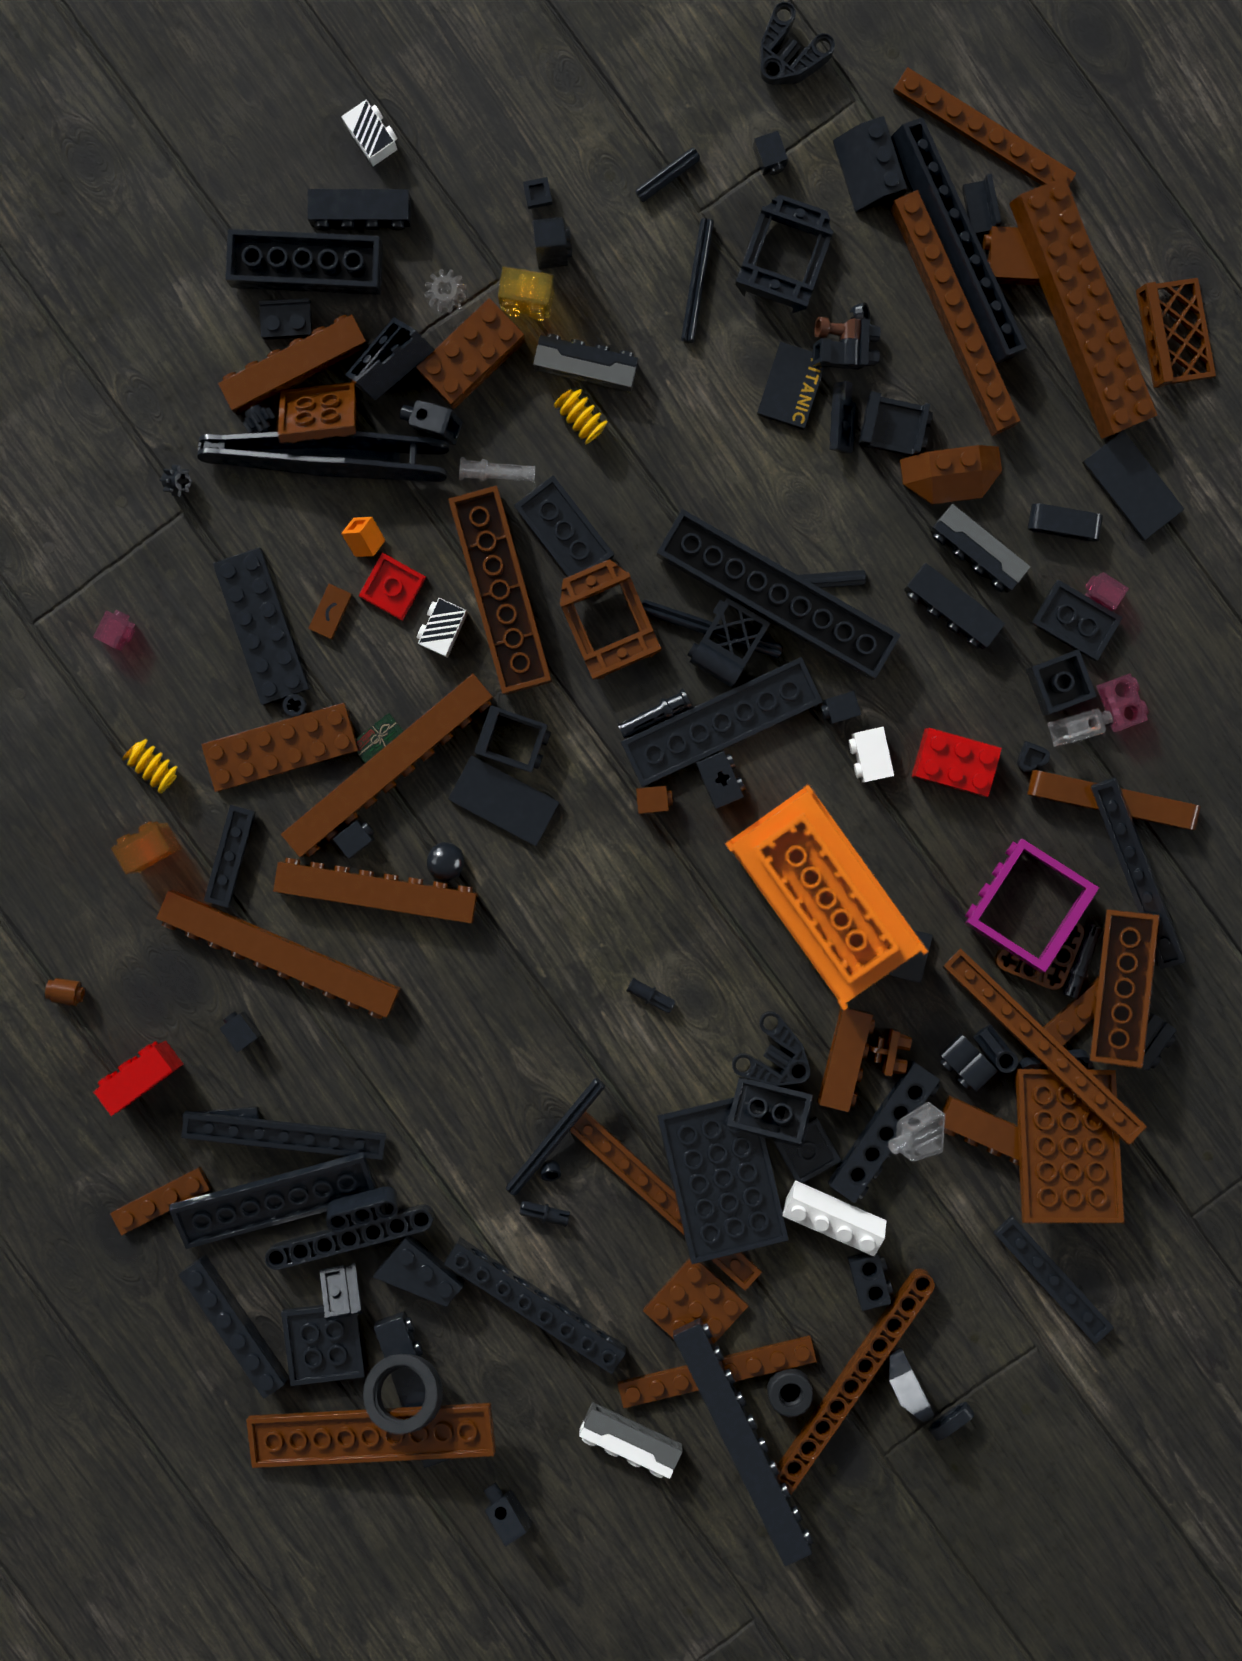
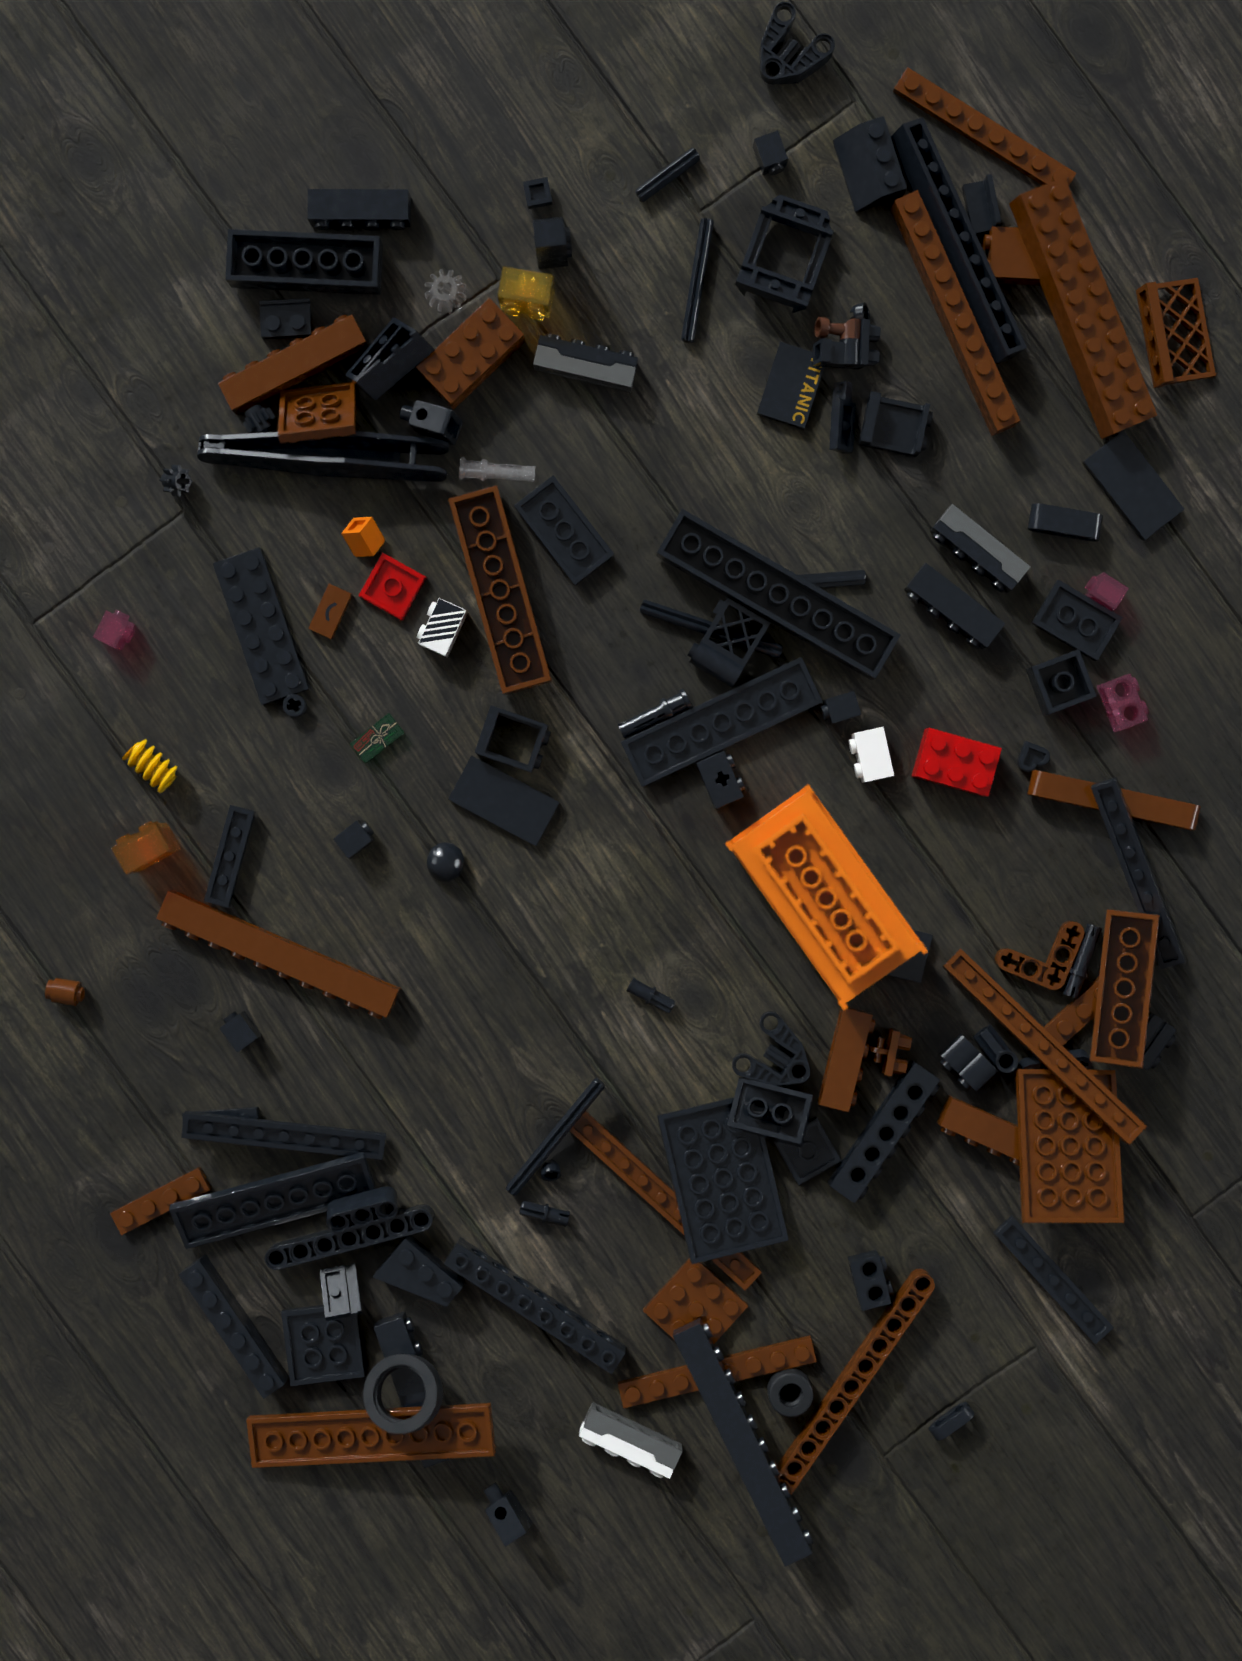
red brick [93,1041,183,1116] -> none
reddish brown plate [201,703,359,792] -> none
reddish brown brick [273,857,478,923] -> none
reddish brown brick [281,674,494,858] -> none
brick [341,100,397,166] -> none
yellow piece [554,389,608,445] -> none
reddish brown wedge [559,559,662,680] -> none
reddish brown brick [636,786,673,814] -> none
white brick [782,1180,886,1256] -> none
clear torso [888,1102,945,1161] -> none
connector [889,1348,935,1422] -> none
reddish brown wedge [900,445,1002,505] -> none
magenta window [965,839,1099,973] -> none
clear torso [1047,708,1113,747] -> none

